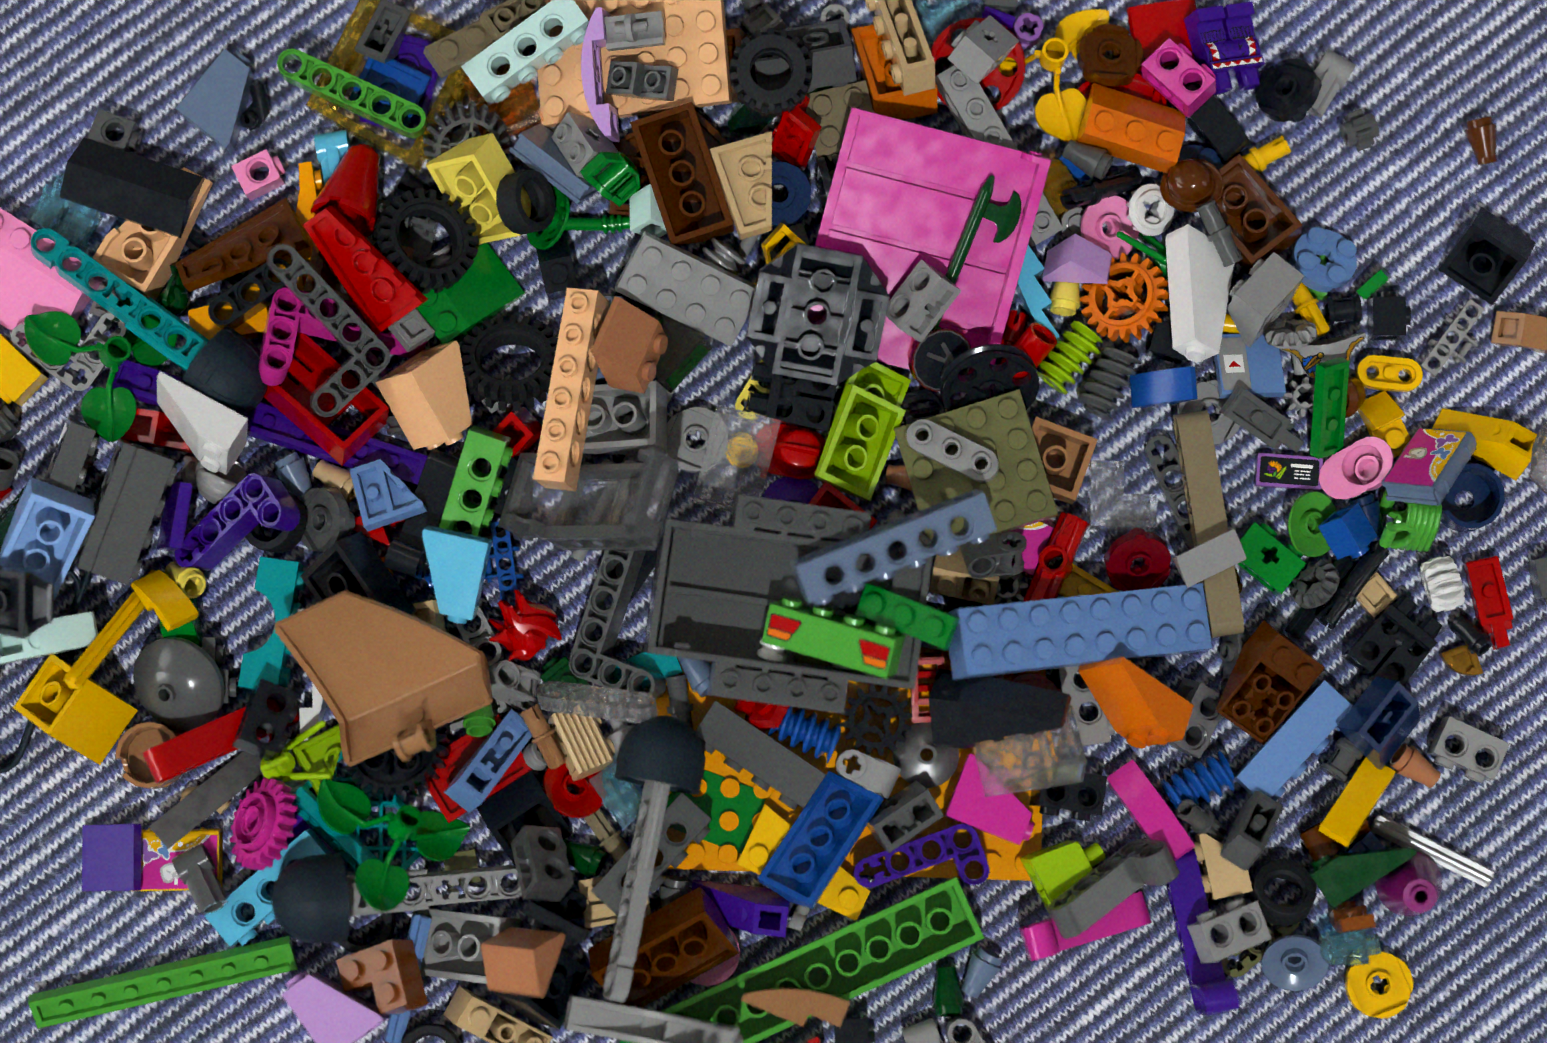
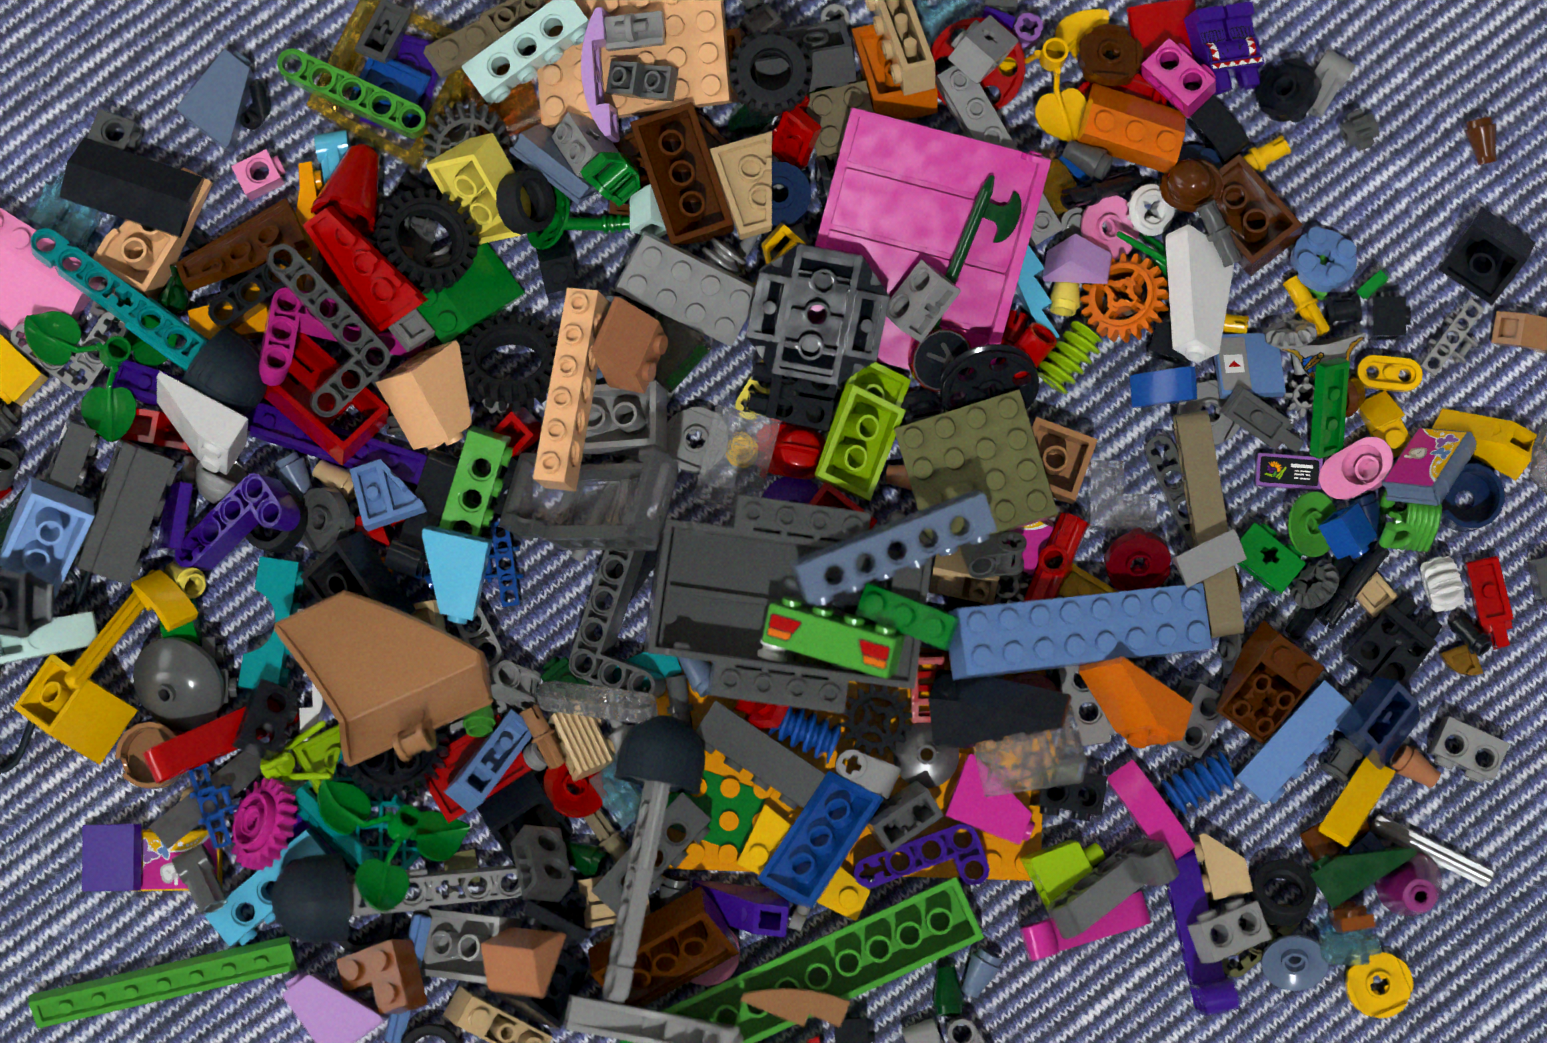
red hair [488,590,562,661] -> none
light grey plate [906,419,999,483] -> none
dark grey piece [1078,347,1141,422] -> none
dark grey axle [1177,799,1228,842] -> none
dark grey brick [1220,791,1284,871] -> none
light grey slope [1227,252,1304,348] -> none
none -> blue piece [188,764,239,850]

